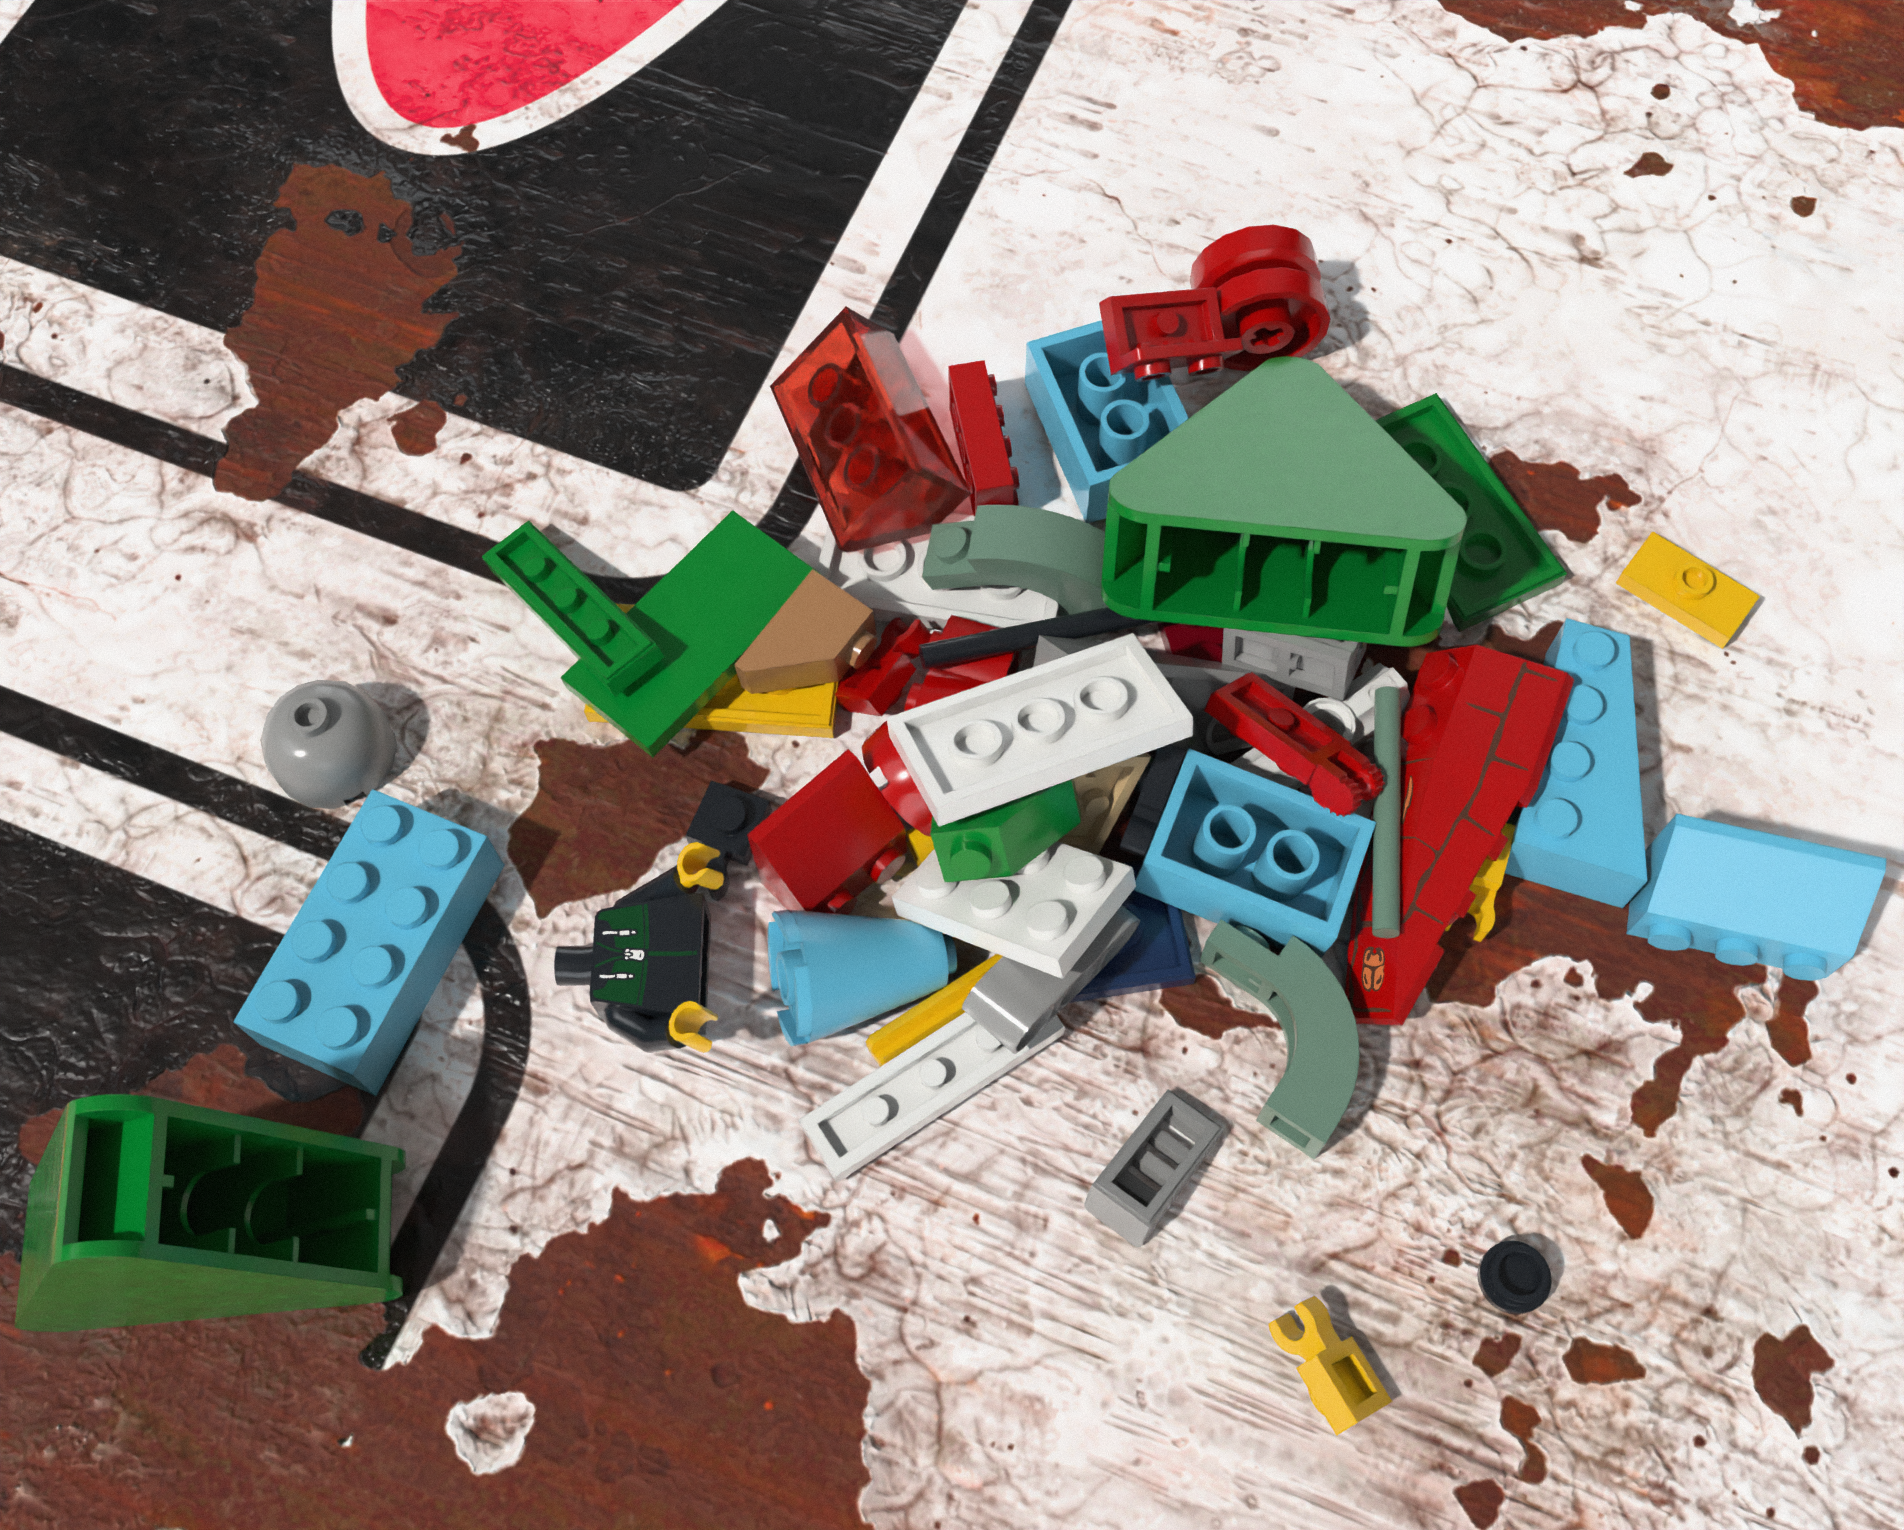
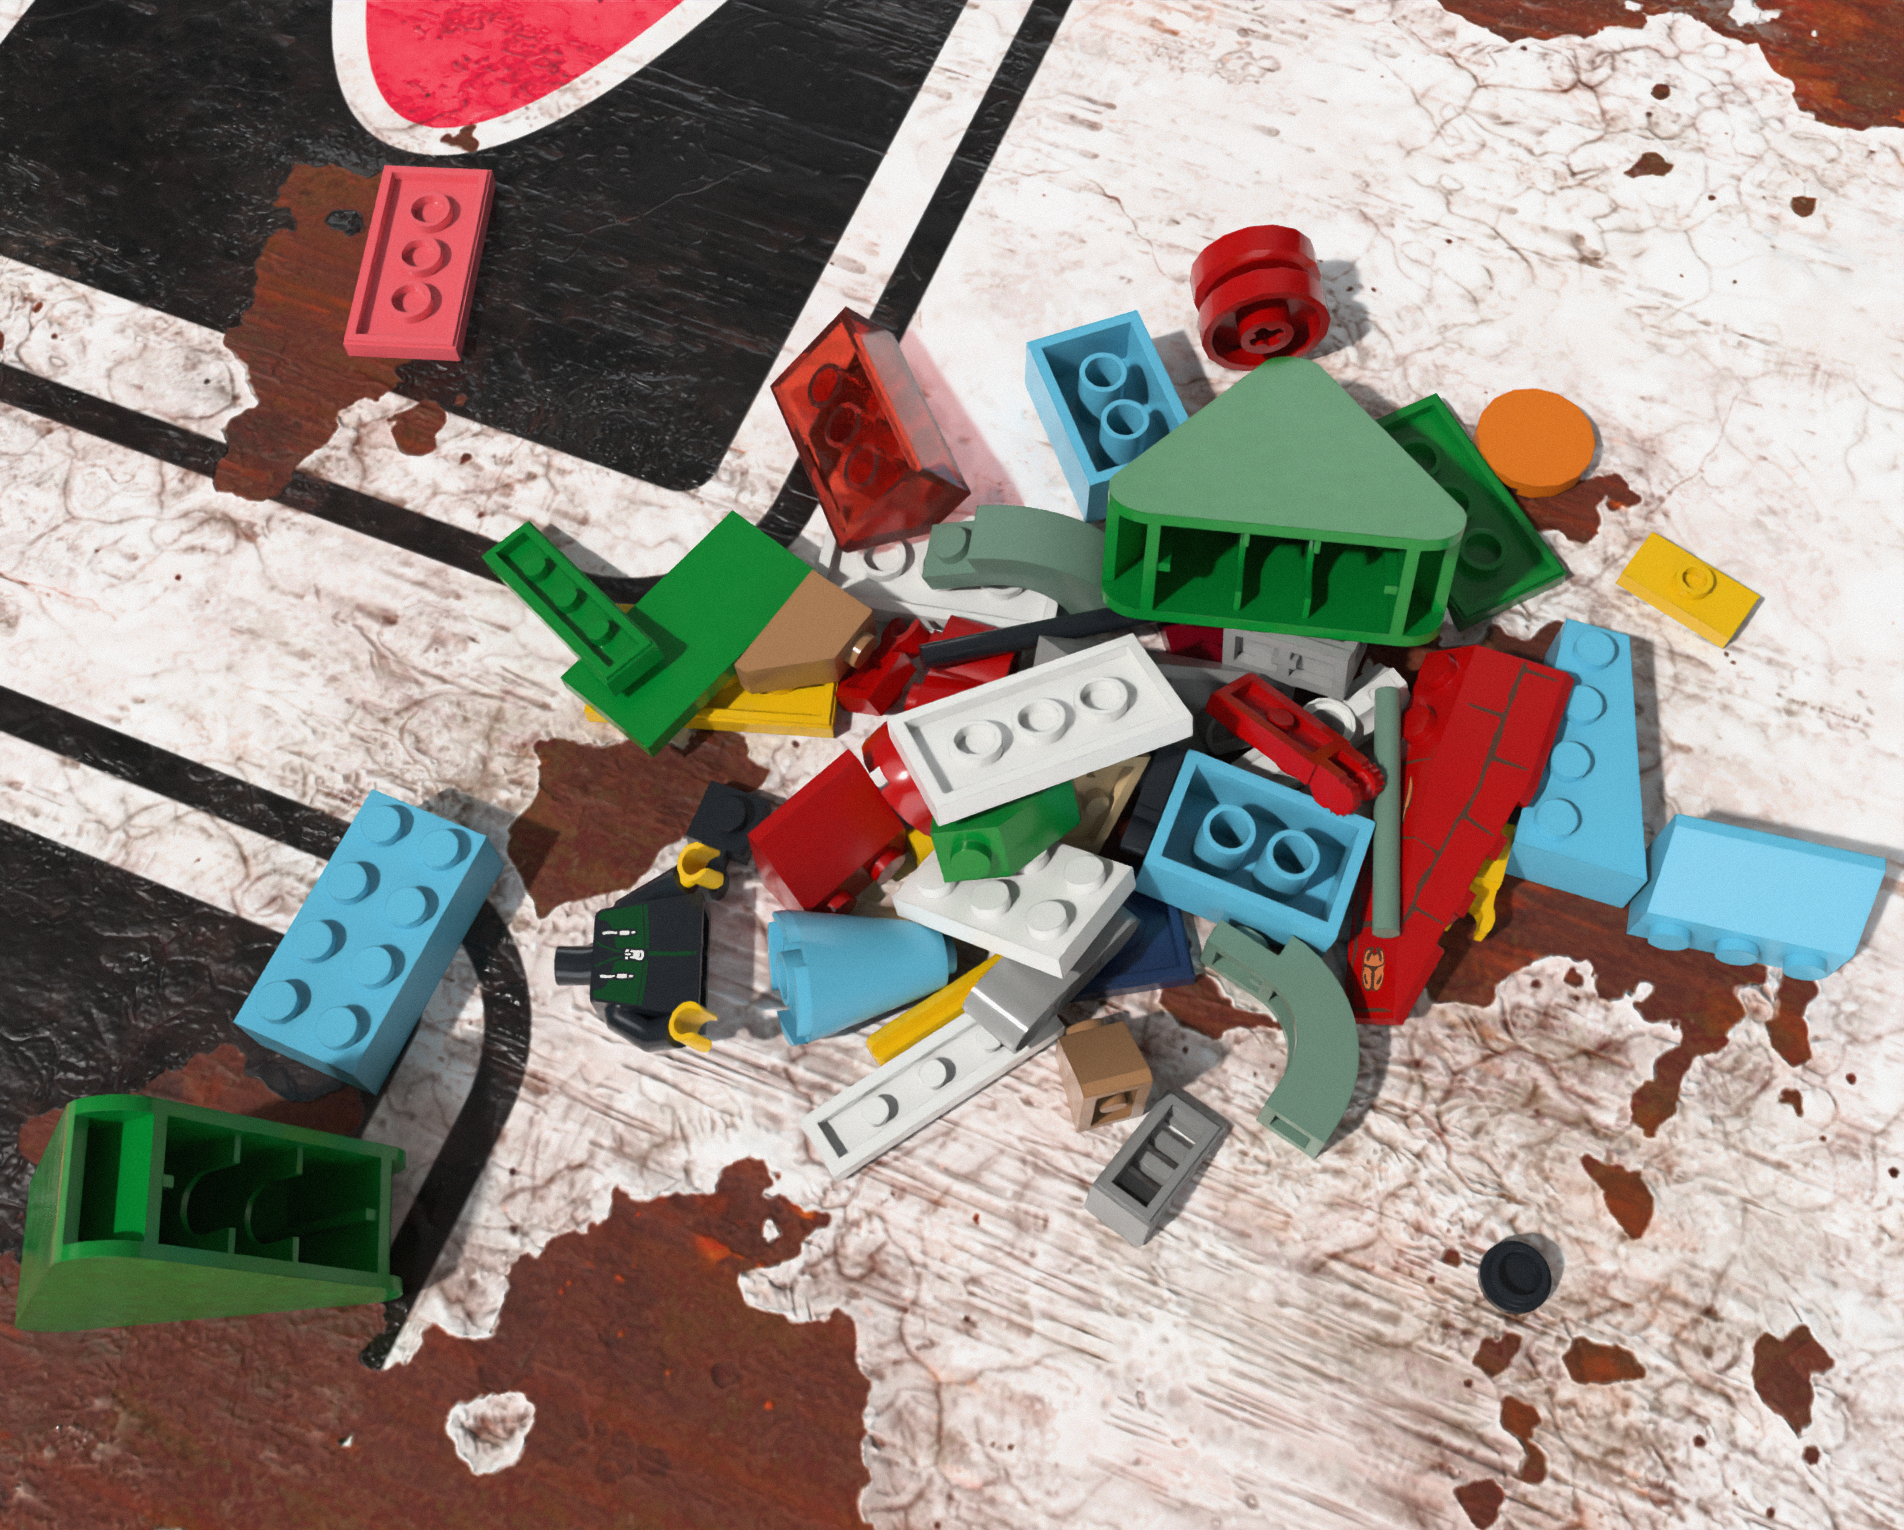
light grey cylinder [260,680,397,809] -> none
red piece [948,360,1020,516] -> none
red bracket [1099,287,1244,382] -> none
yellow plate [1269,1296,1393,1435] -> none
none -> coral tile [343,165,496,361]
none -> medium nougat slope [1055,1018,1153,1133]
none -> orange tile [1472,388,1596,498]

